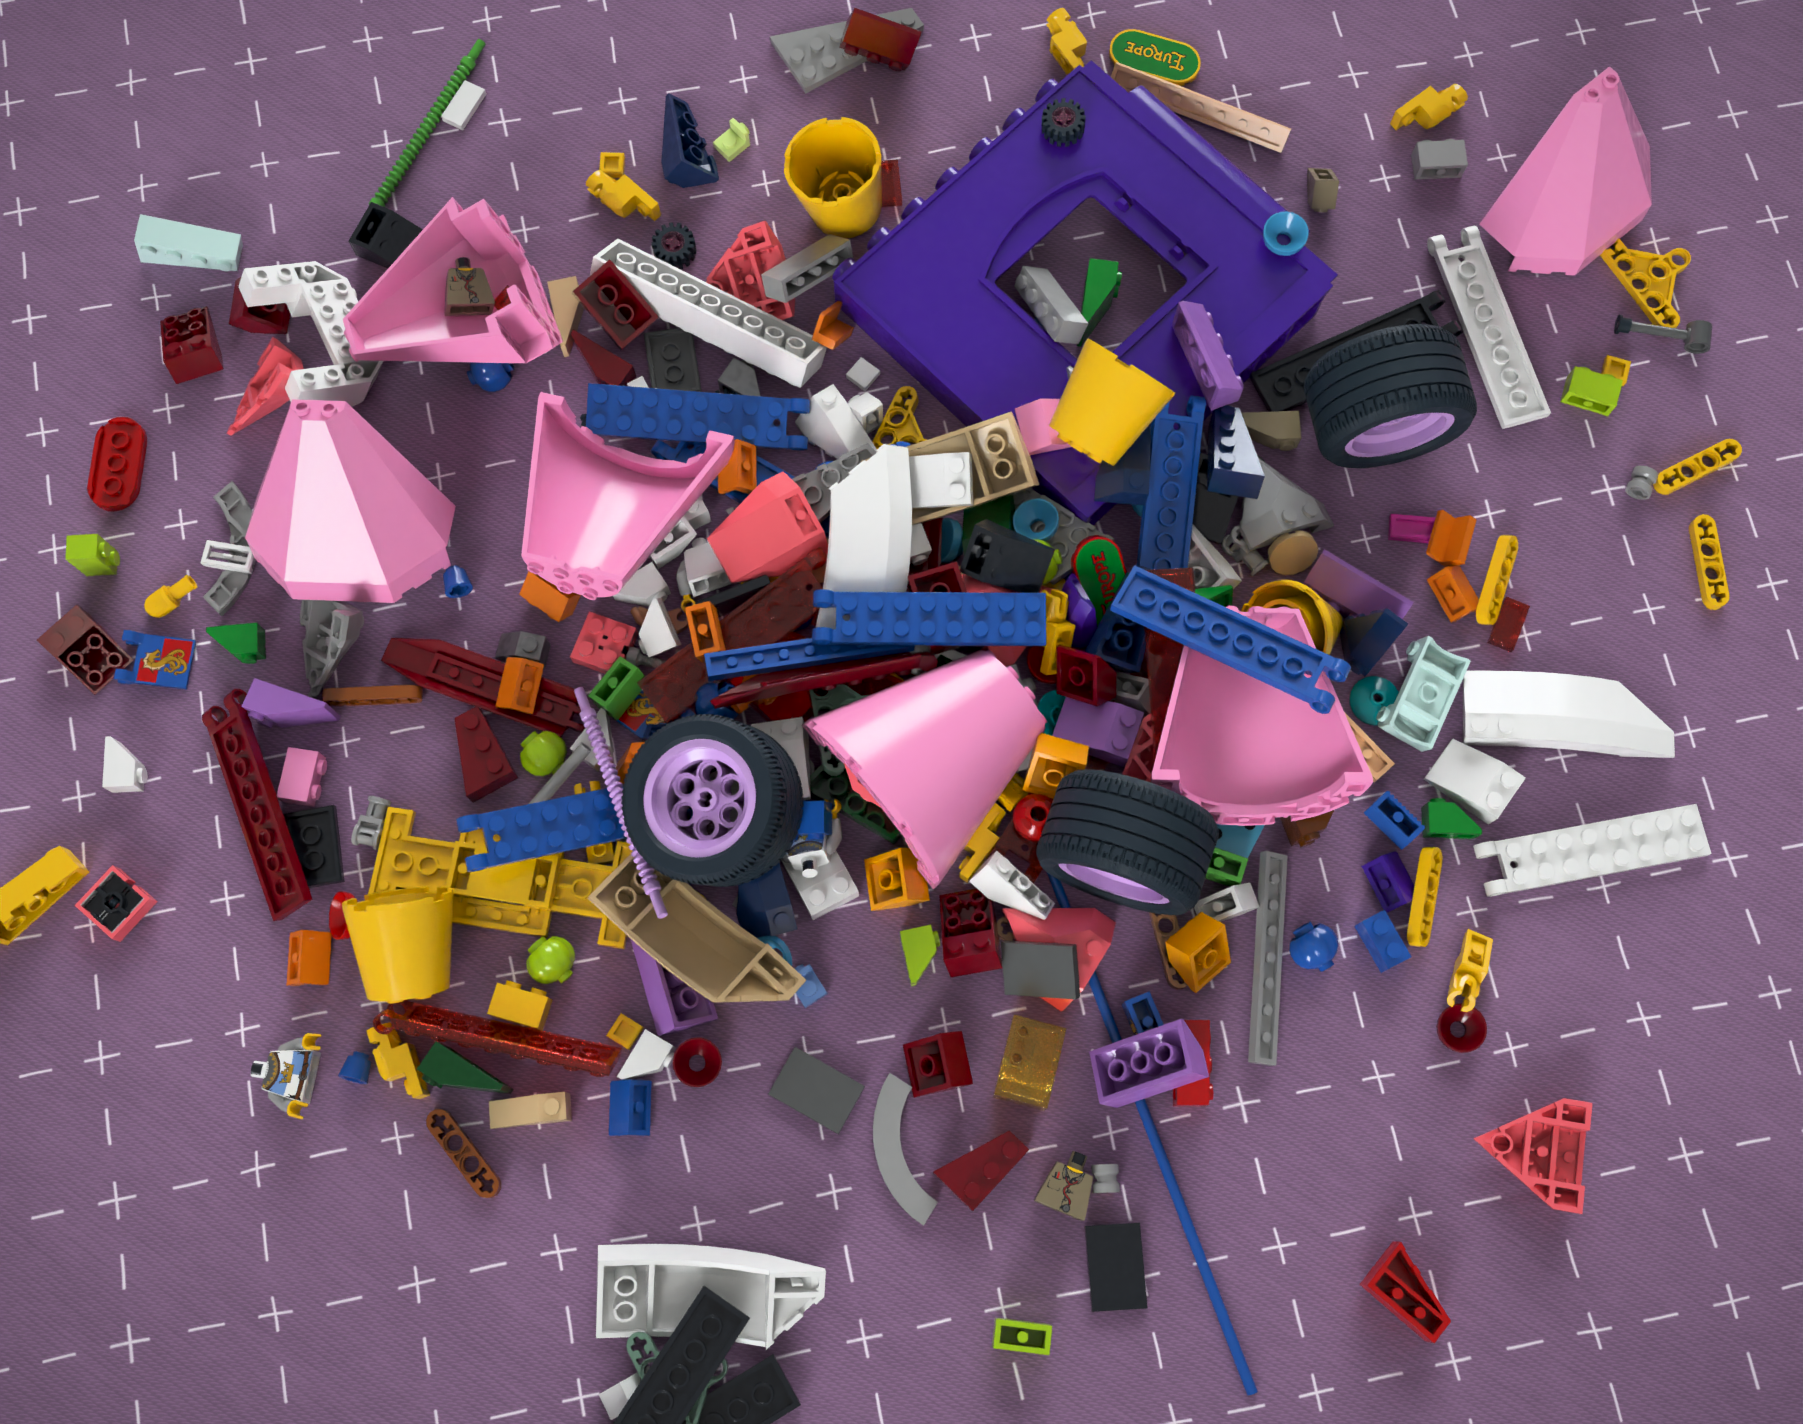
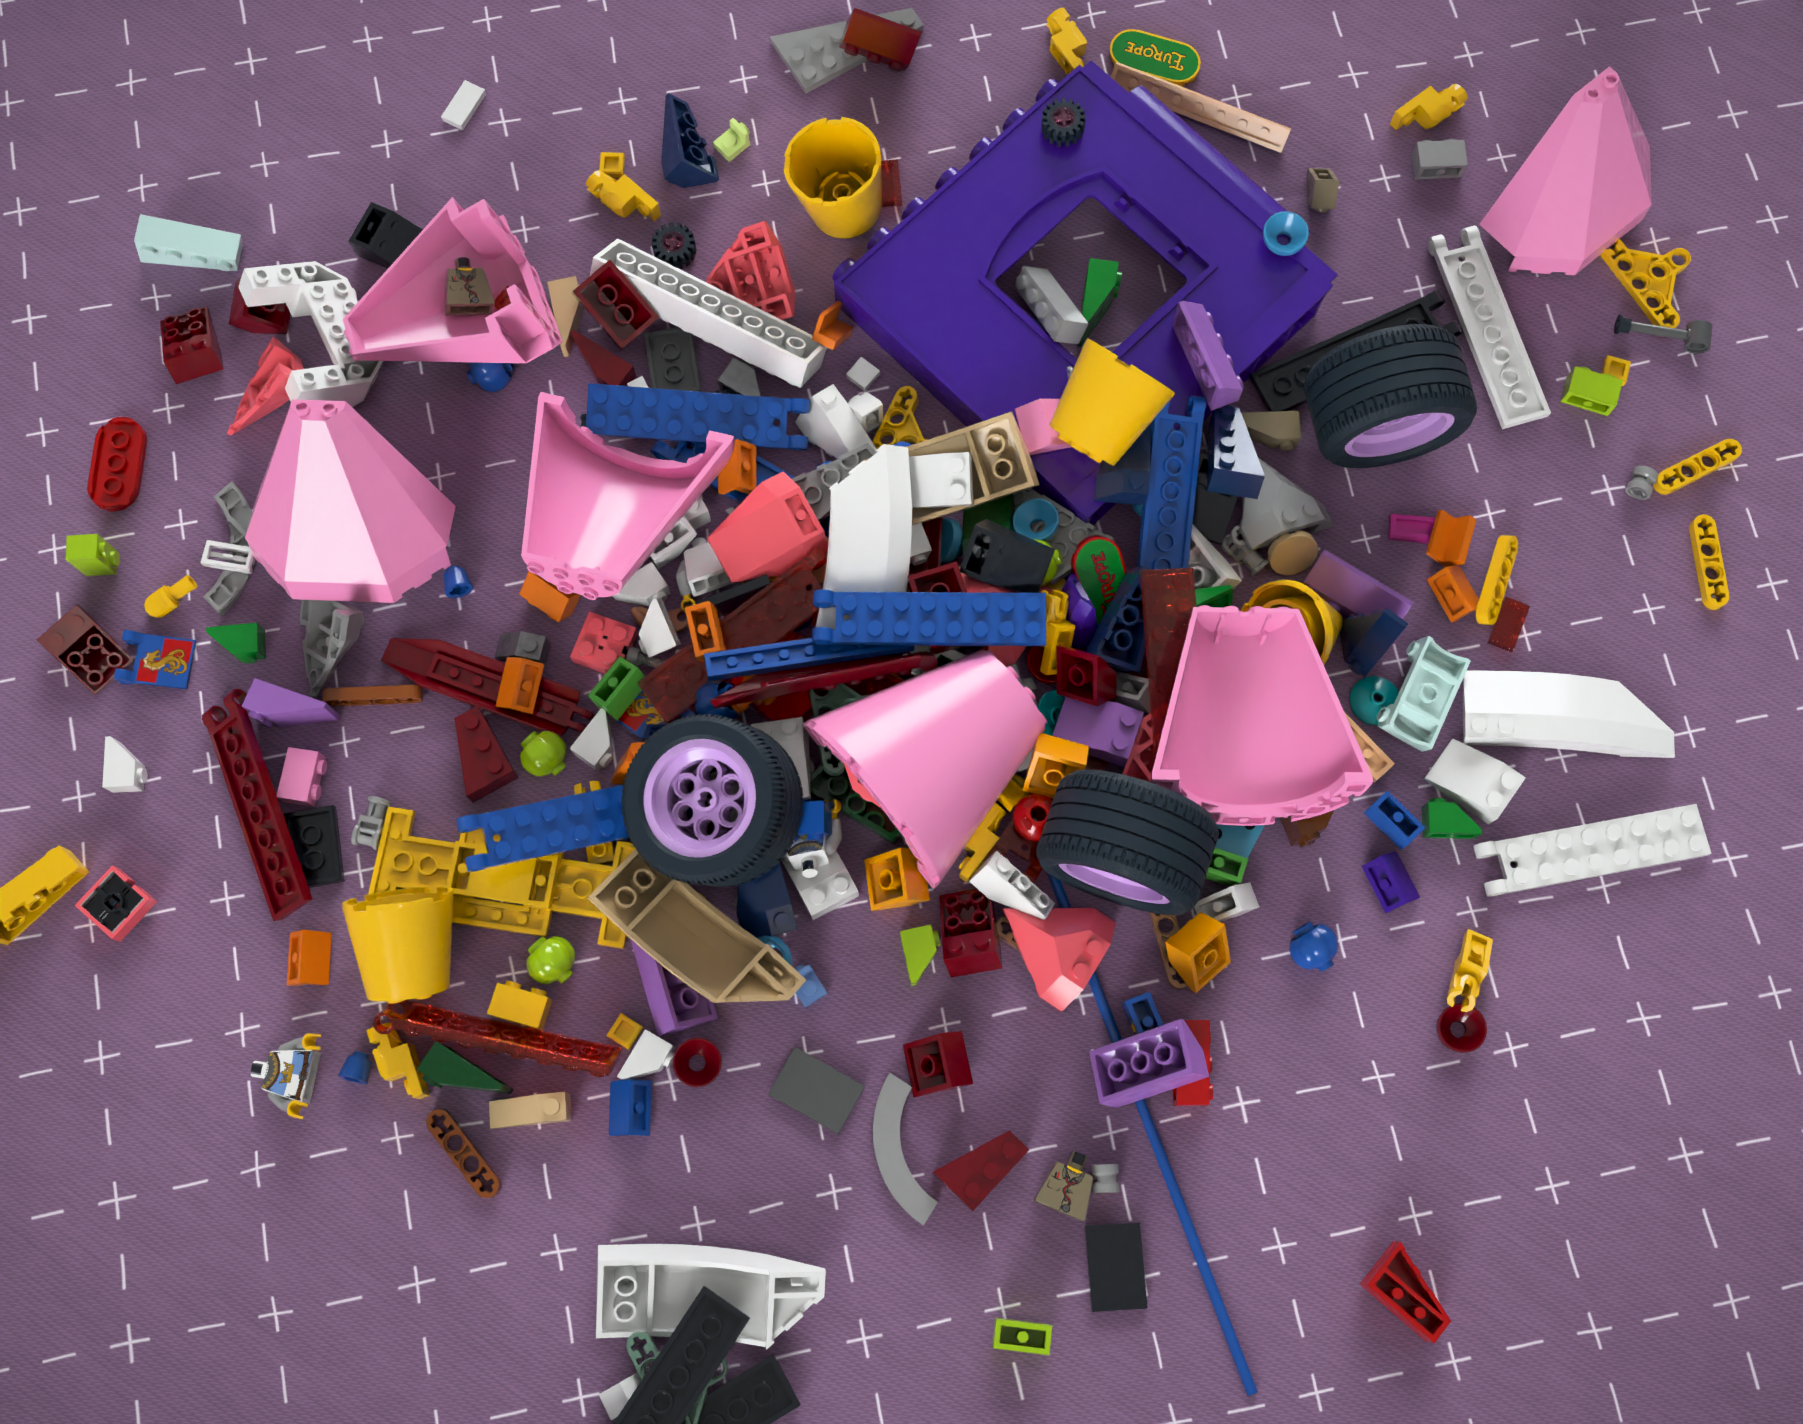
red piece [329,891,358,940] -> none
bright green hose [369,39,486,207] -> none
light grey piece [529,742,591,804] -> none
lavender hose [574,687,668,919] -> none
light grey brick [761,234,853,303] -> none
clear yellow piece [992,1015,1067,1111] -> none
dark grey tile [1001,941,1080,999] -> none
blue hinge [1110,565,1351,714] -> none
light grey plate [1248,851,1288,1066] -> none
blue brick [1354,910,1412,973] -> none
yellow beam [1407,847,1443,947] -> none
coral wedge [1474,1098,1592,1214] -> none

